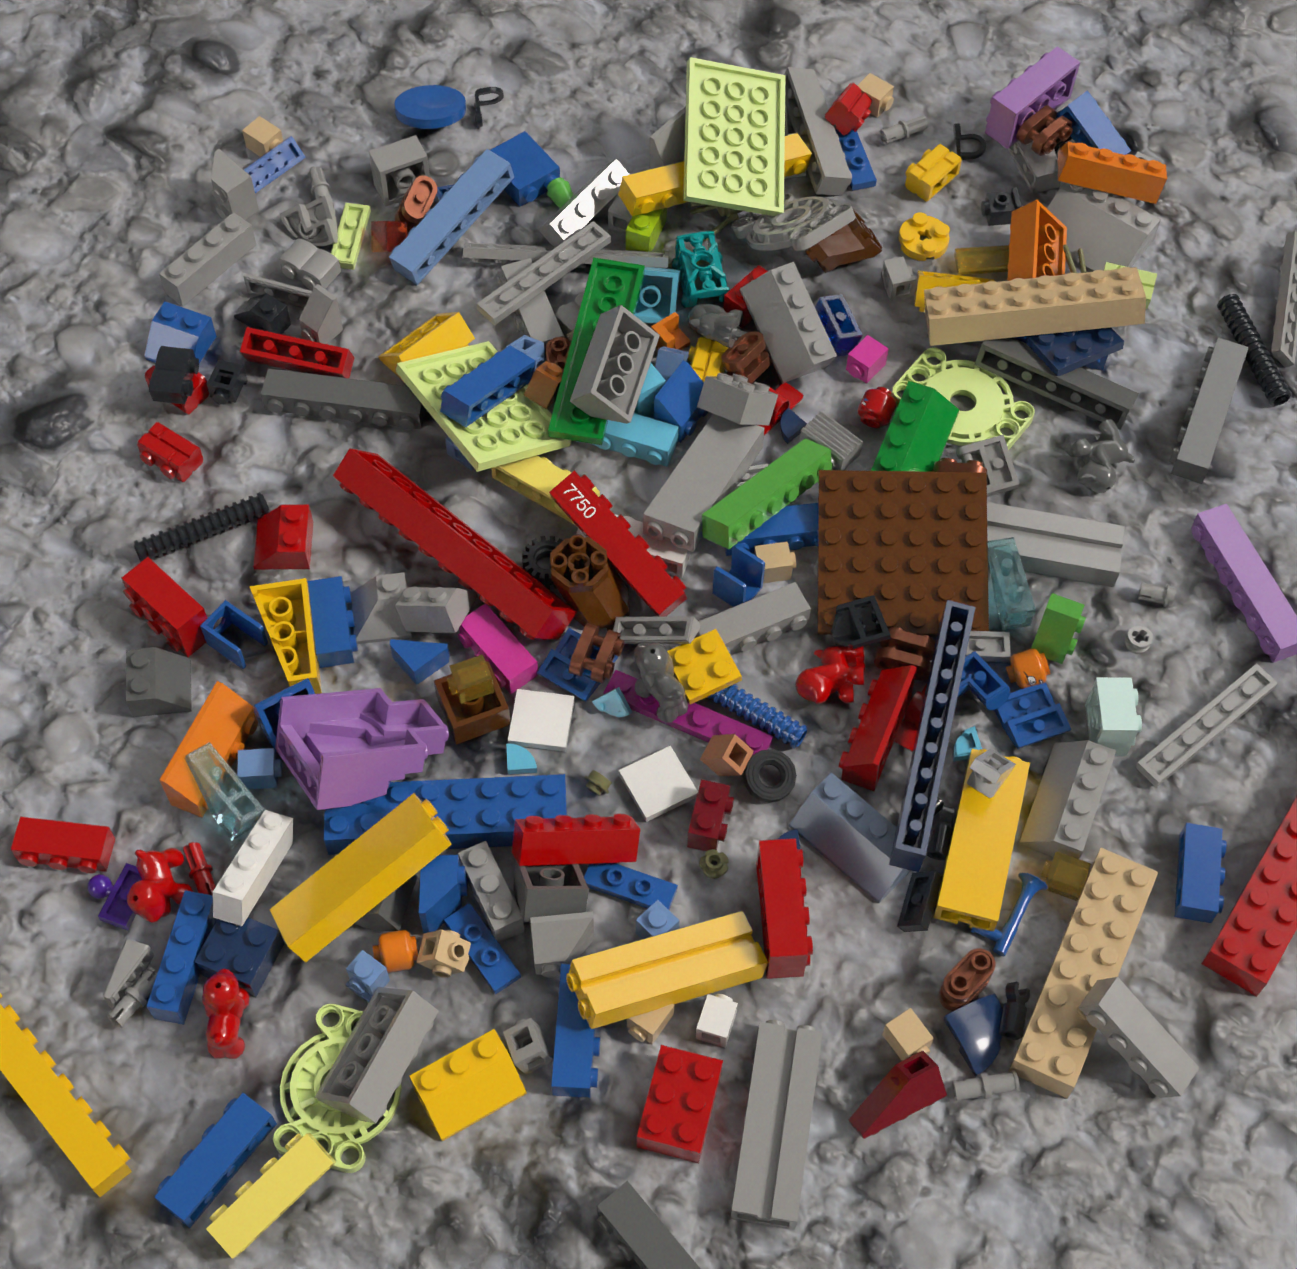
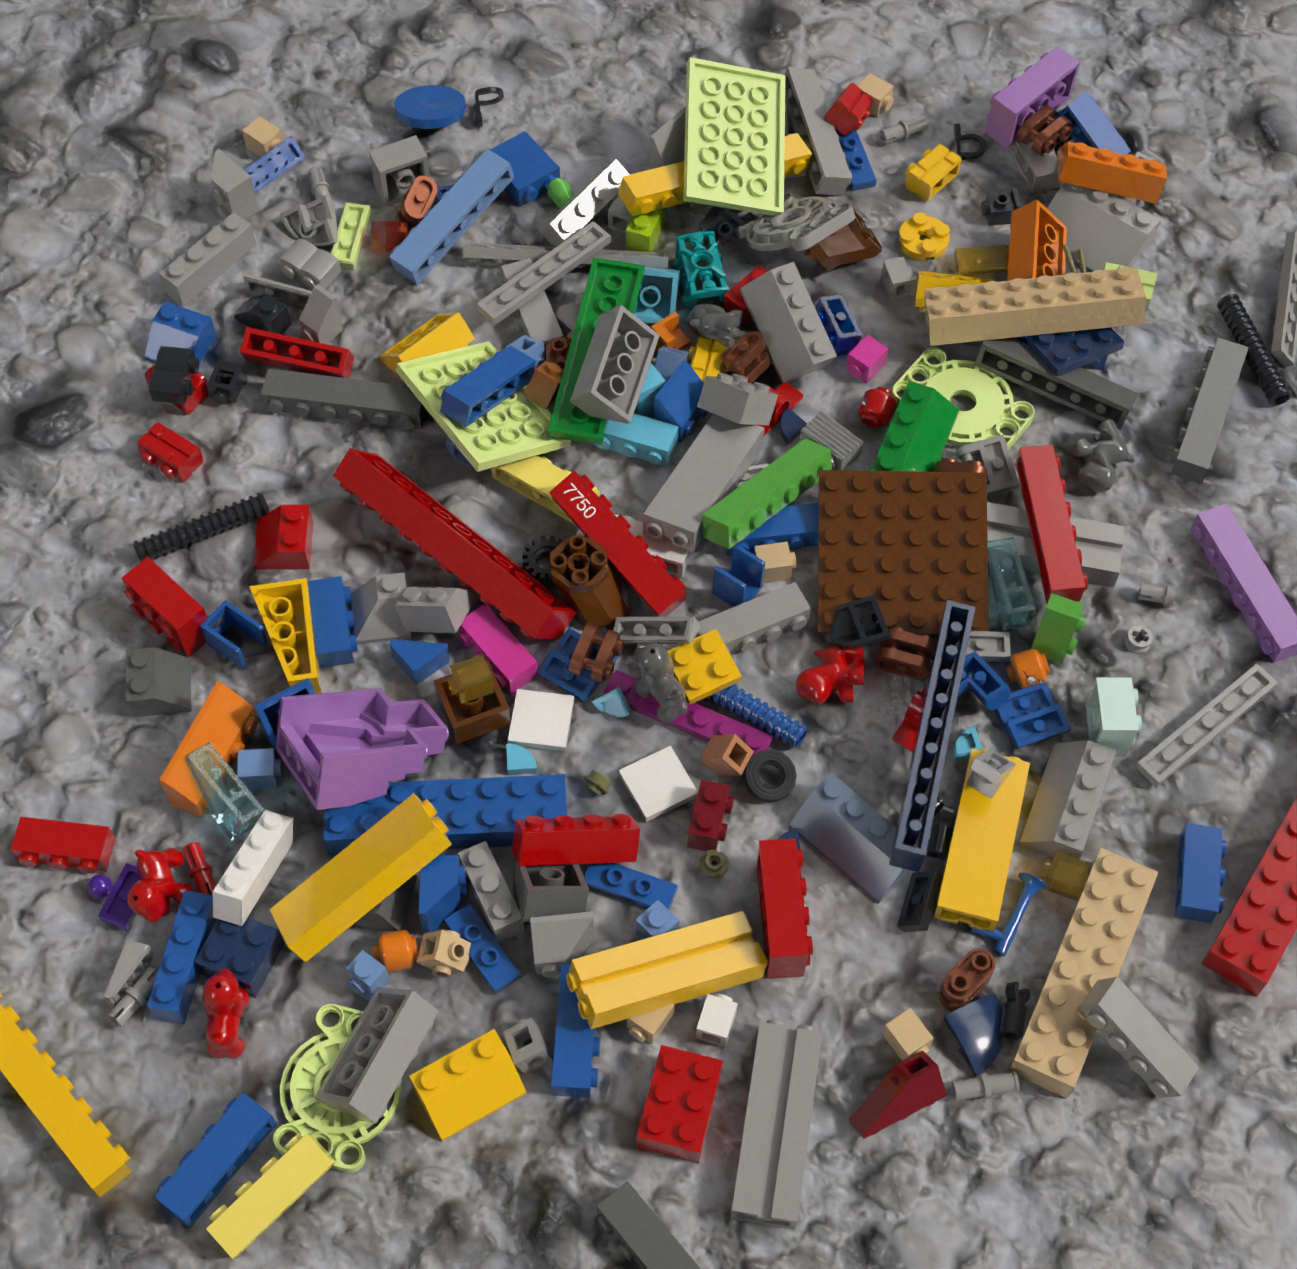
red slope [838,665,917,792] -> none
none -> black brick [699,206,745,245]
none -> brick [1015,445,1088,604]

